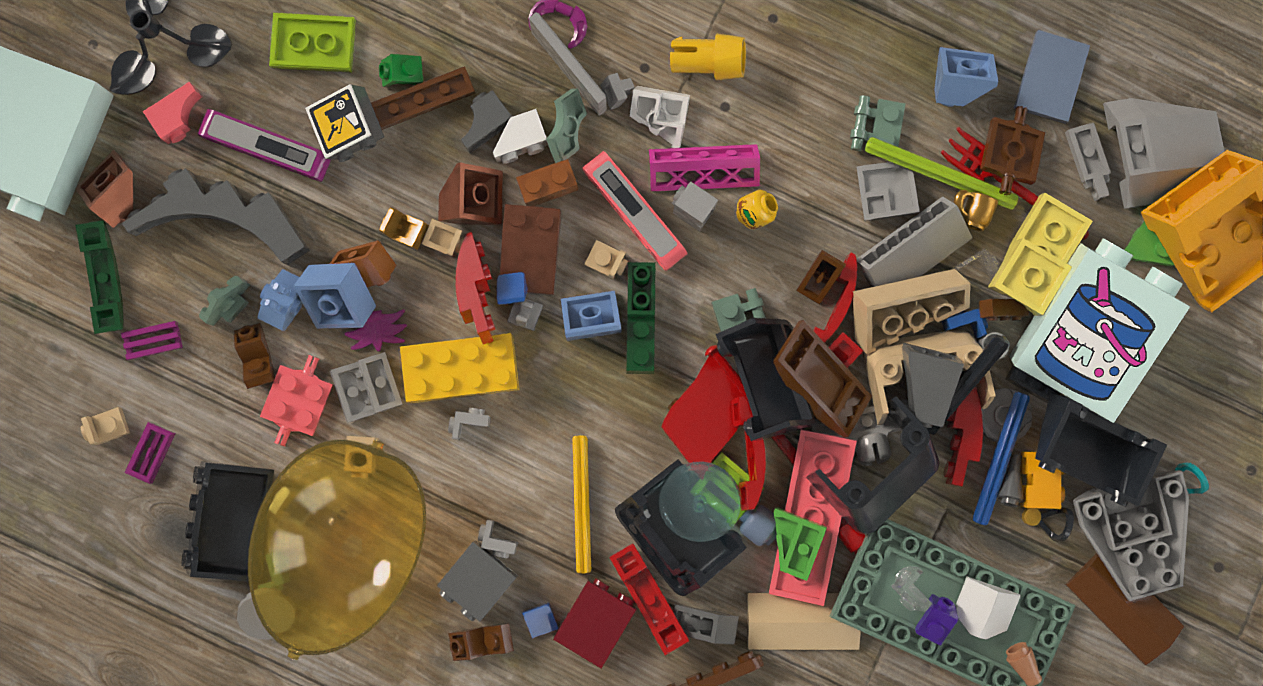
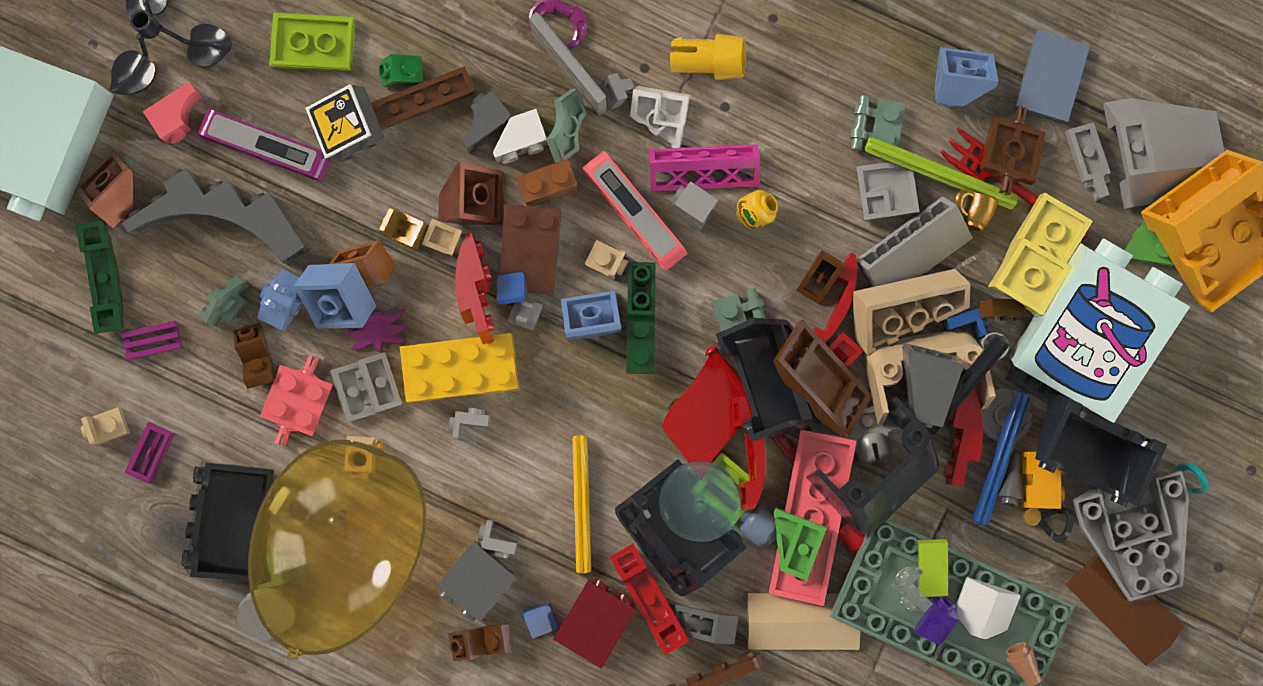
none -> lime tile [918,539,948,597]

